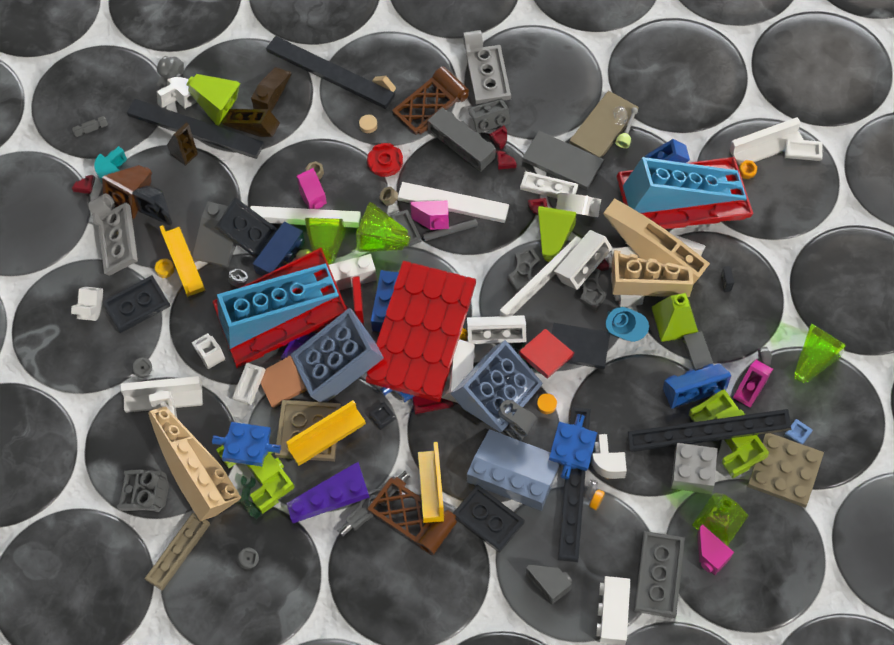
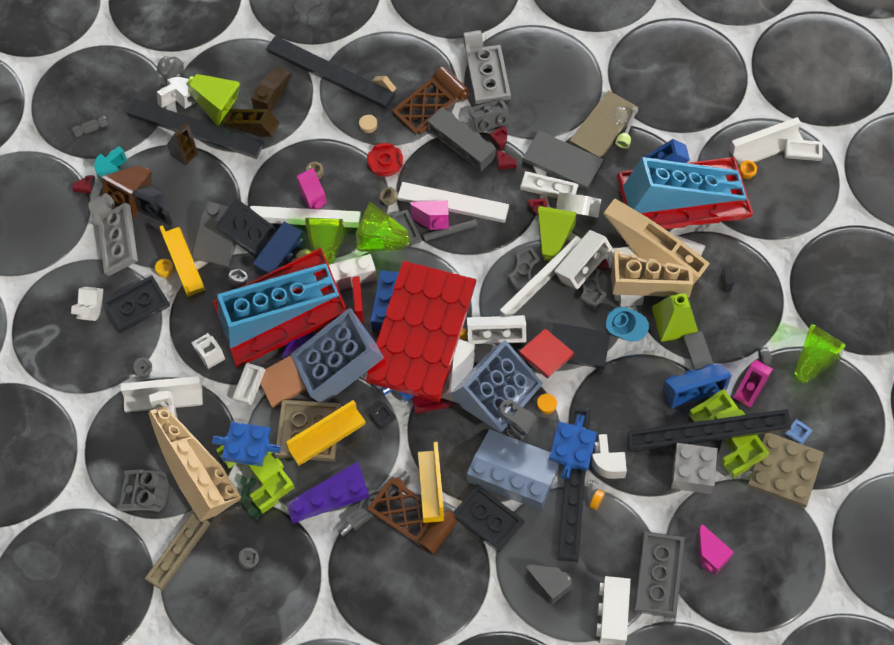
clear neon green slope [692,493,748,546] -> none

